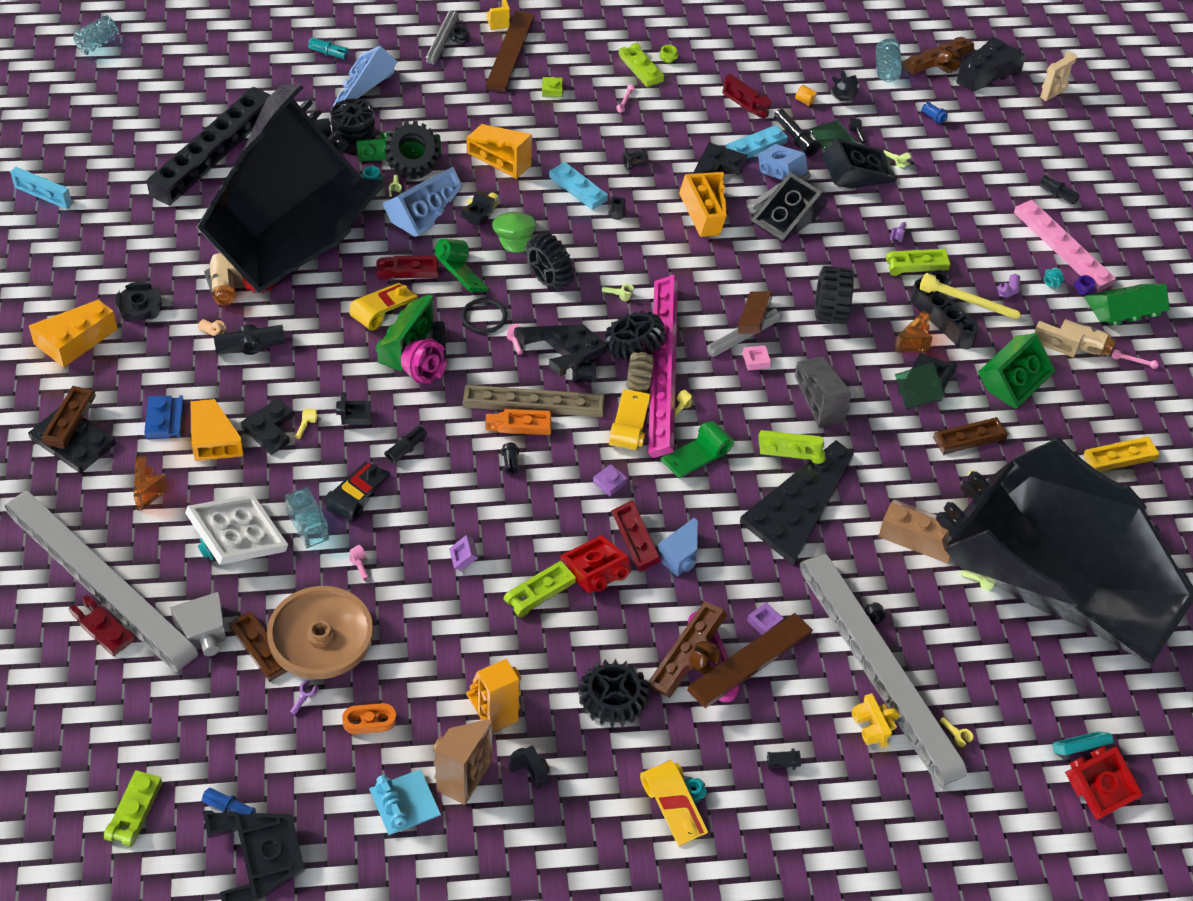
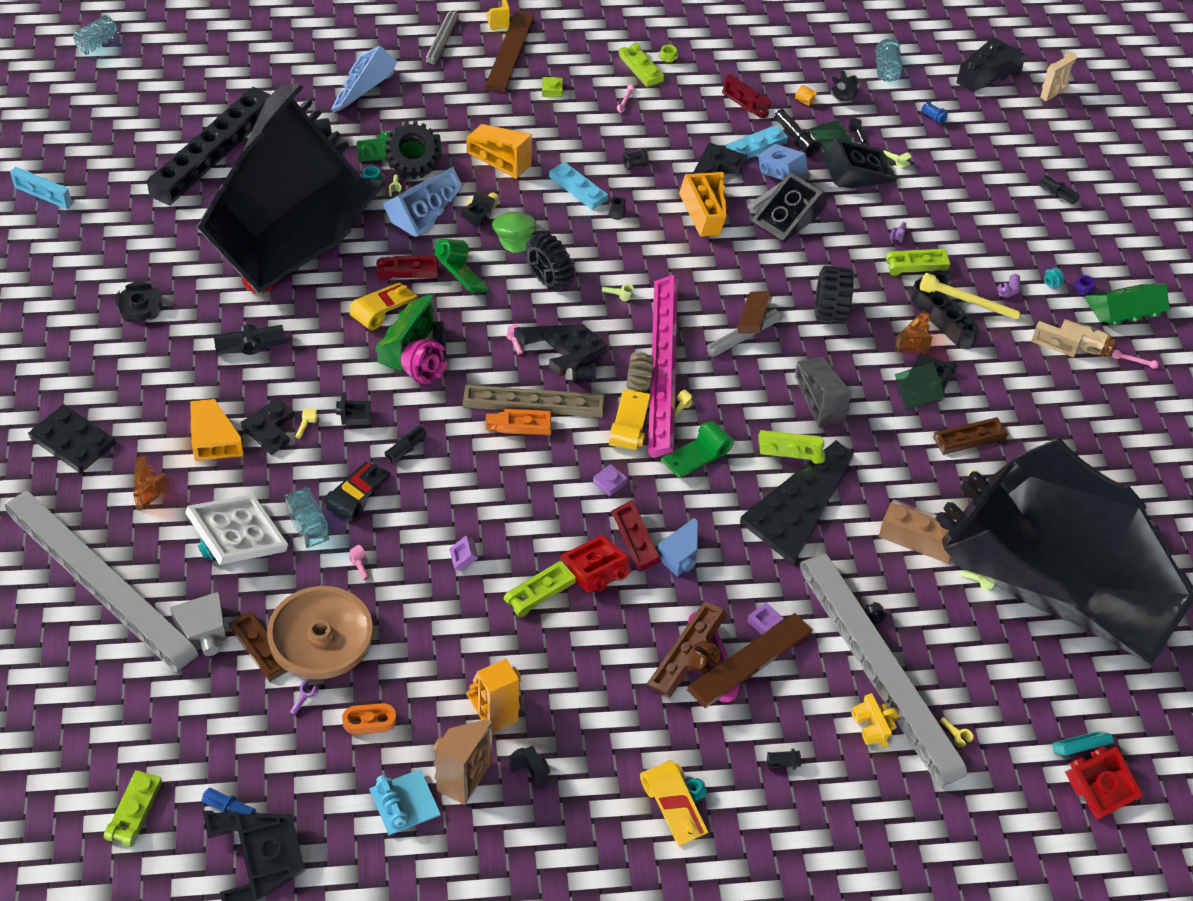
light orange wedge [29,300,118,367] -> none
reddish brown tile [41,386,96,449] -> none
dark red hinge [68,595,134,657] -> none
blue plate [144,395,184,439] -> none
light nougat arm [198,319,226,336] -> none
plate [204,253,242,306] -> none
teal axle [308,38,349,60] -> none
black wheel [330,98,376,154] -> none
black plate [450,25,470,43] -> none
black piece [461,298,507,334] -> none
black pin [501,442,520,475] -> none
black gear [578,658,650,728] -> none
black gear [605,310,666,362] -> none
bright pink plate [743,345,771,371] -> none
reddish brown plate [901,37,974,75] -> none
green slope [978,333,1055,408] -> none
bright pink plate [1014,200,1116,292] -> none
yellow plate [1083,436,1159,472] -> none

